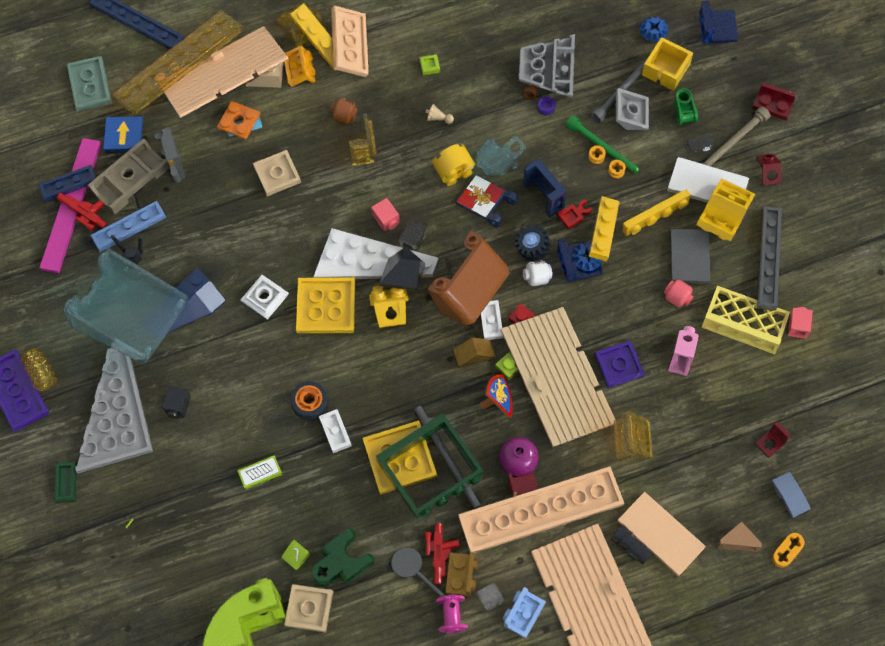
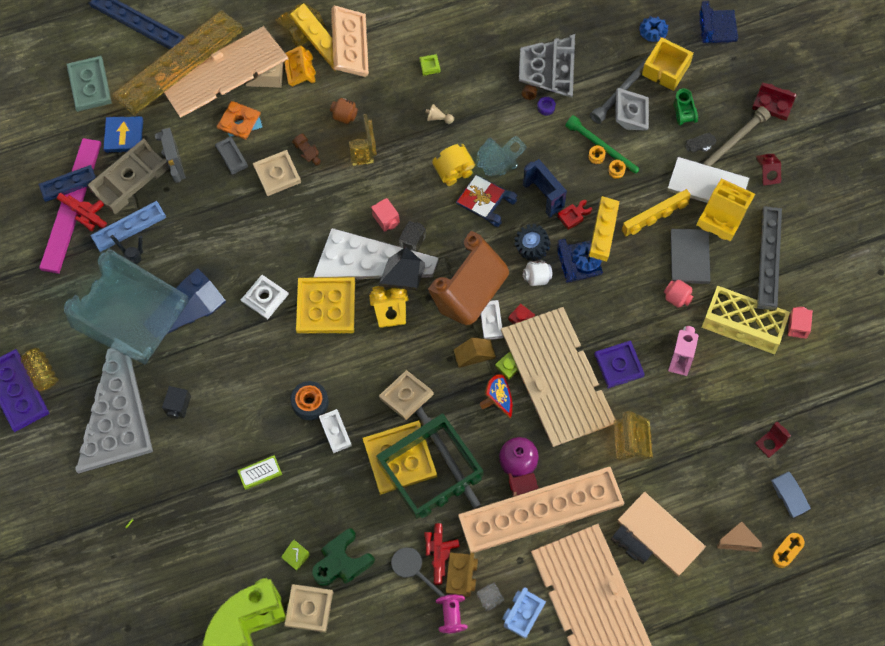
dark green tile [54,461,77,503] -> none
none -> dark grey tile [215,136,248,175]
none -> reddish brown piece [292,133,321,165]
none -> tan plate [379,370,434,420]

